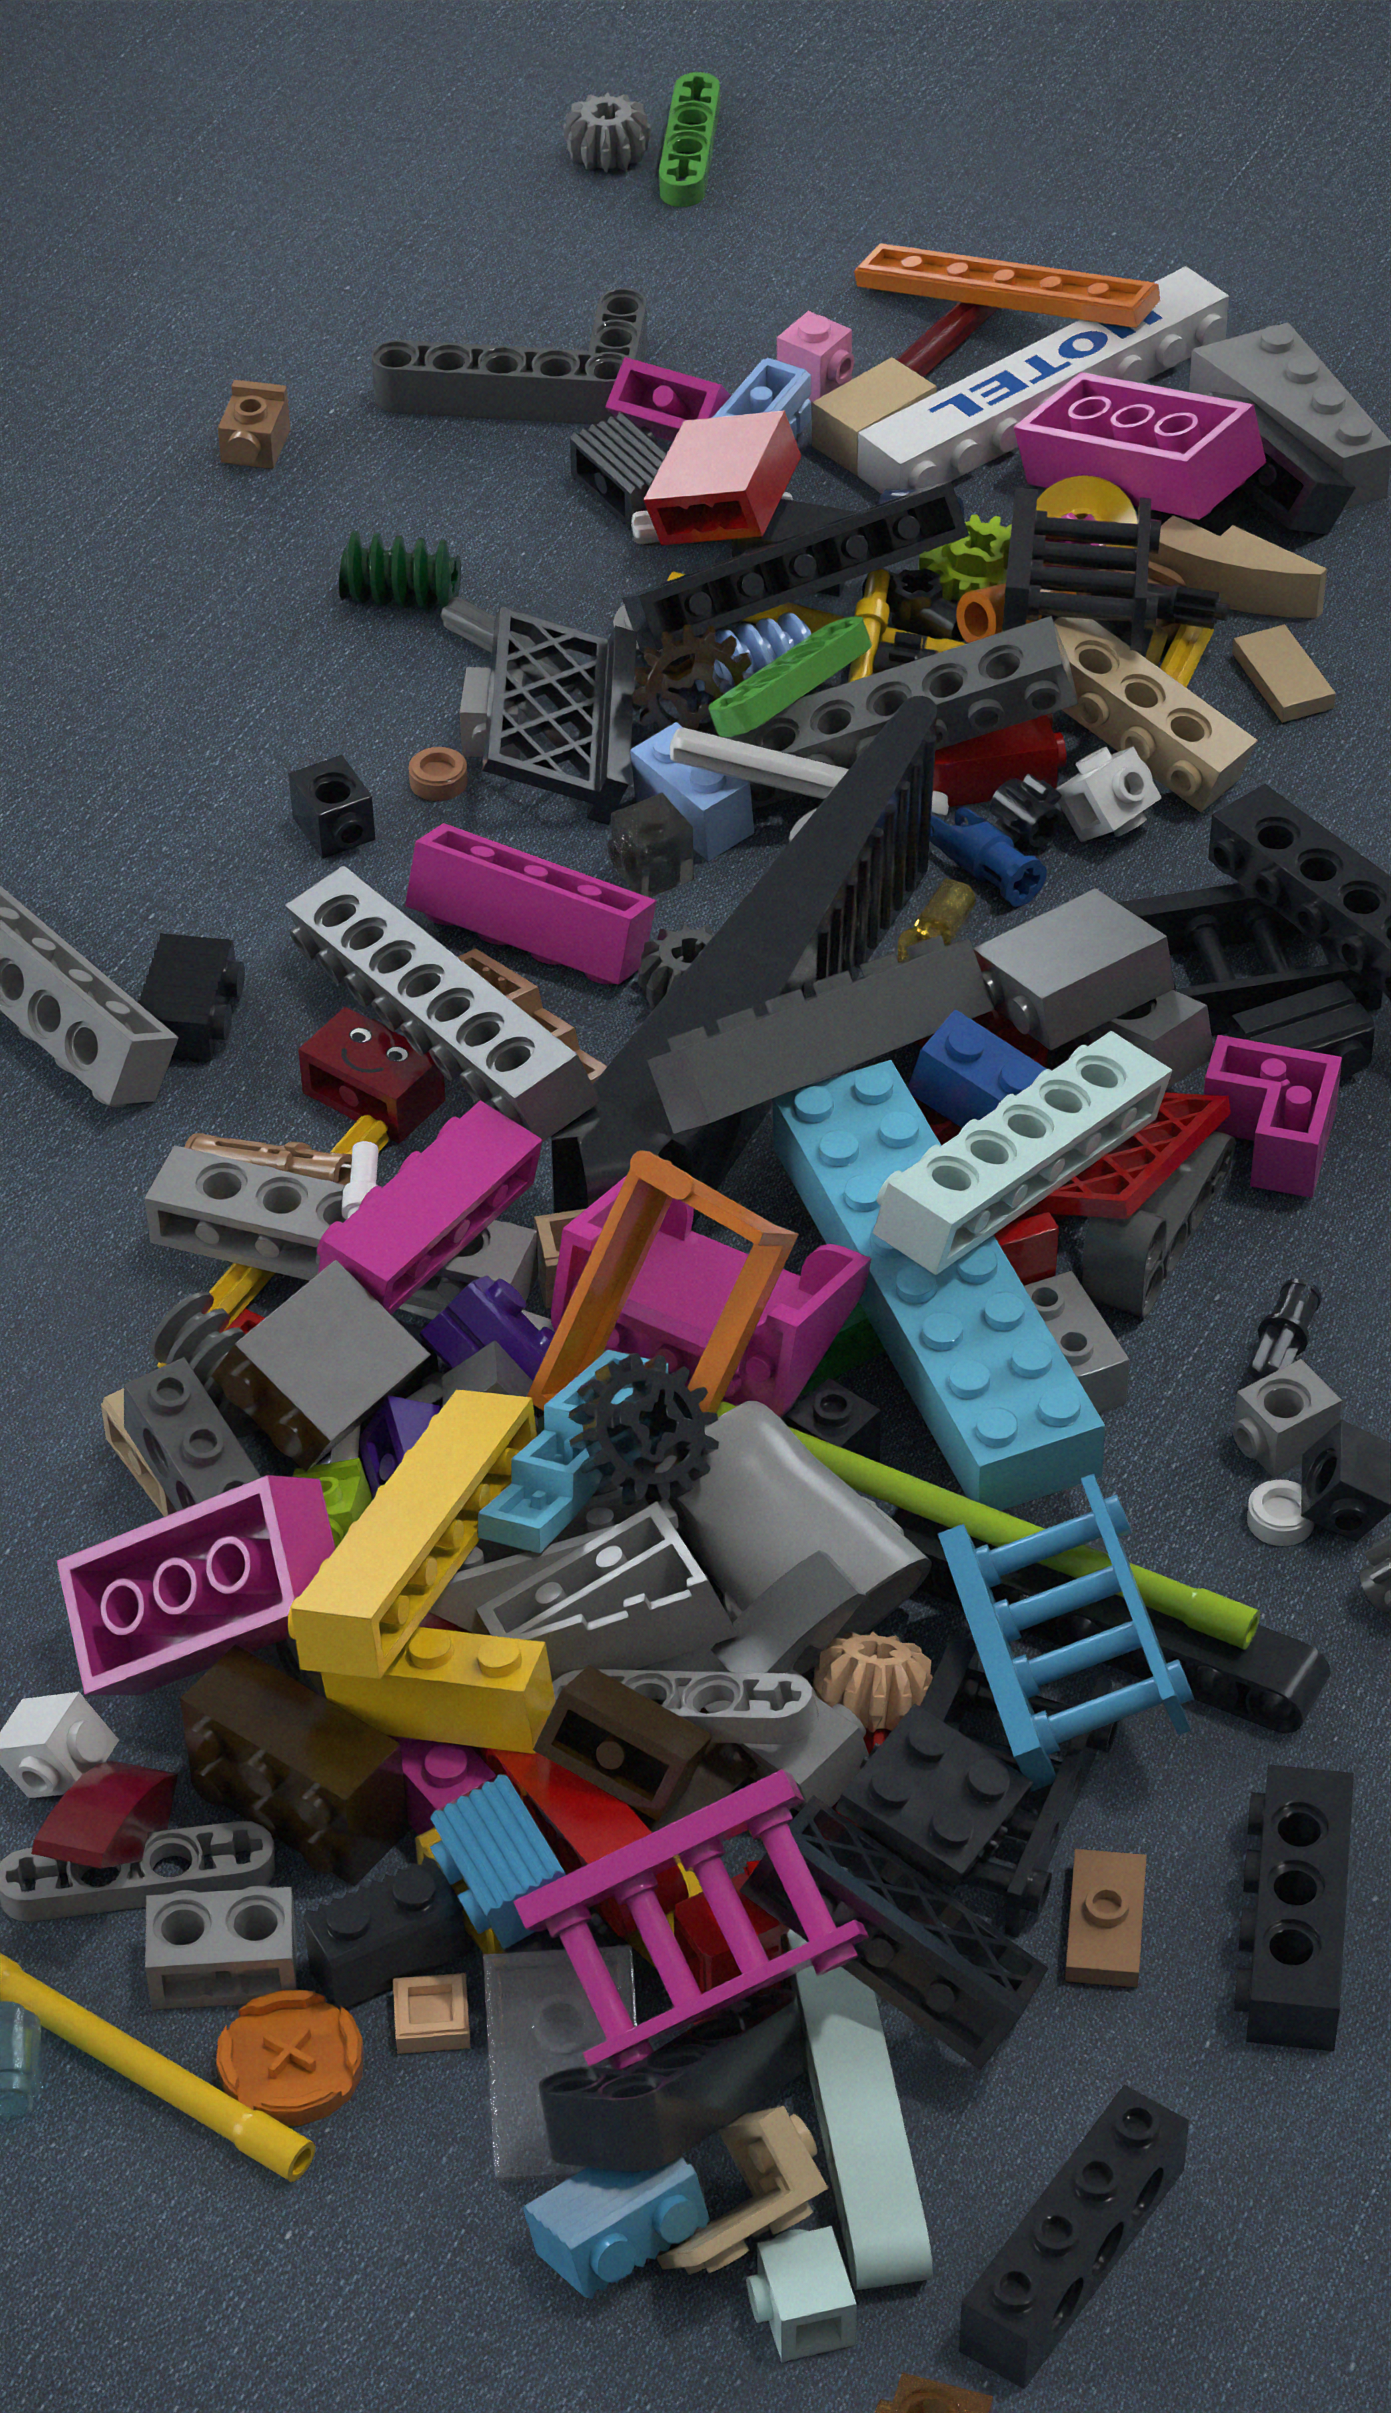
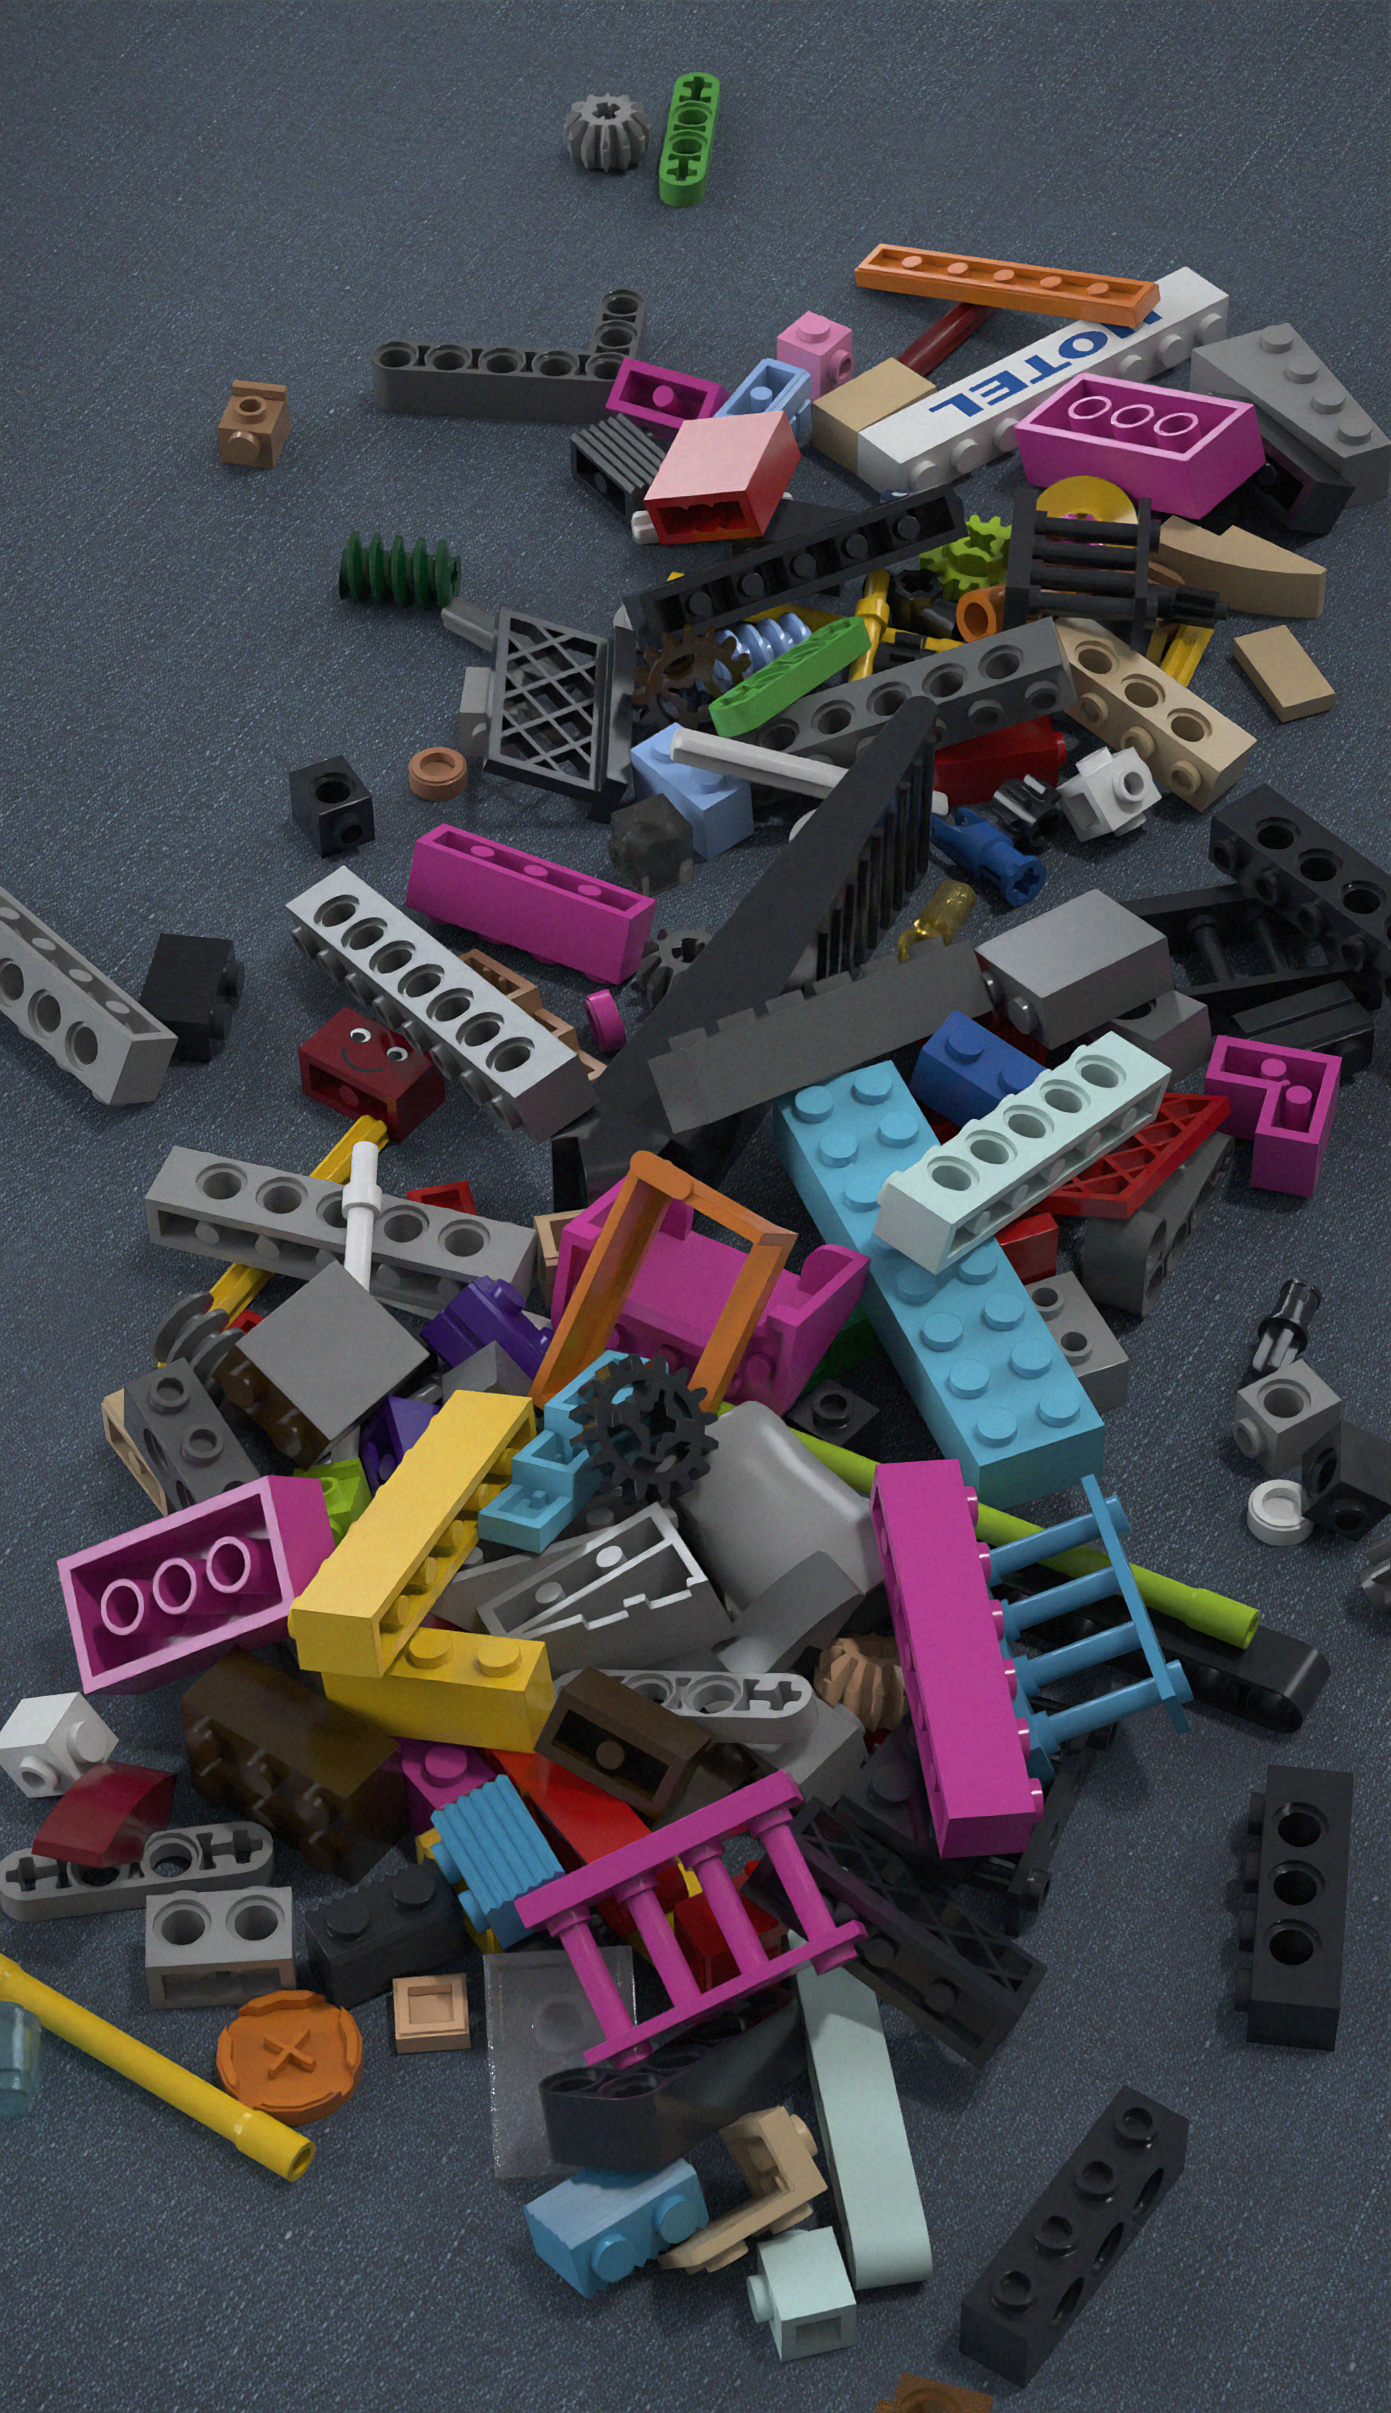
medium nougat pin [184,1133,352,1185] -> none
dark pink brick [317,1101,543,1315] -> none
medium nougat plate [1065,1849,1147,1988] -> none
none -> dark pink tile [583,989,627,1054]
none -> dark pink brick [869,1459,1044,1859]

